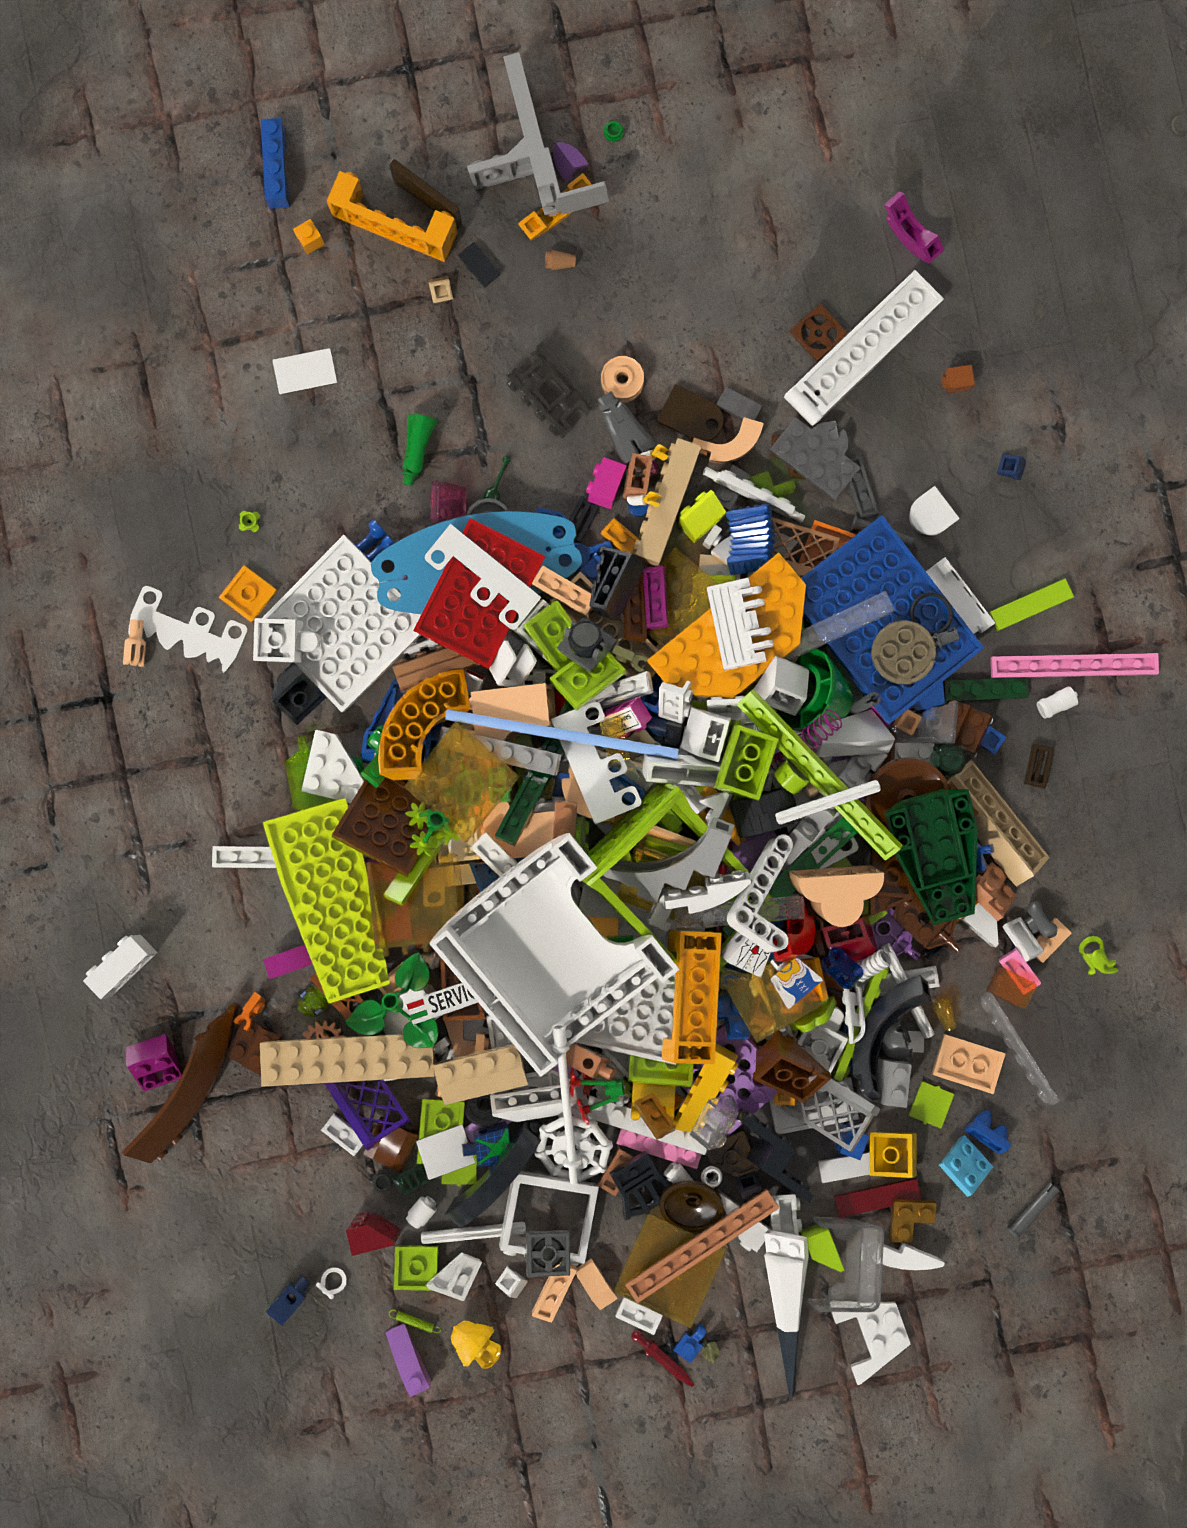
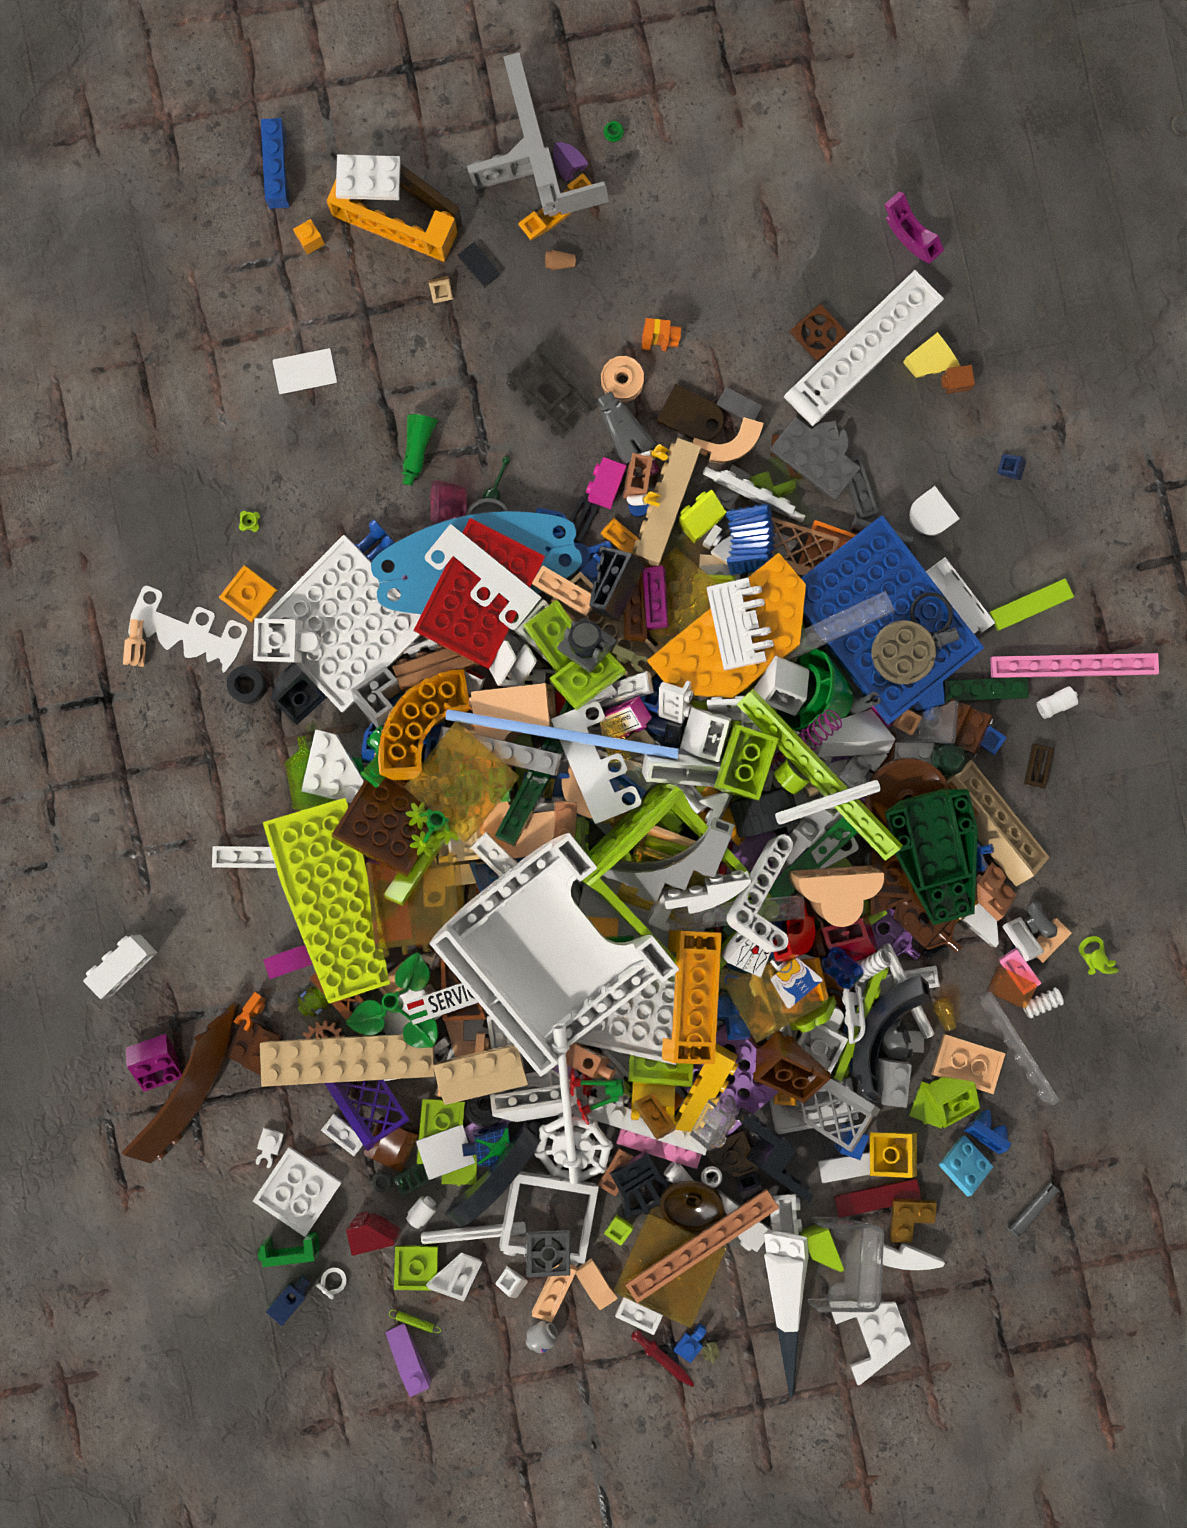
yellow head [451,1321,501,1369] -> none
none -> black tyre [226,665,267,704]
none -> white plate [253,1147,342,1237]
none -> white plate [256,1127,285,1168]
none -> green panel [258,1231,320,1267]
none -> white plate [336,155,401,200]
none -> light grey brick [351,666,400,727]
none -> light grey head [526,1320,558,1354]
none -> lime tile [604,1214,634,1246]
none -> orange hips [641,318,681,352]
none -> light yellow slope [903,332,960,378]
none -> lime slope [925,1077,980,1128]
none -> white piece [1022,987,1064,1019]

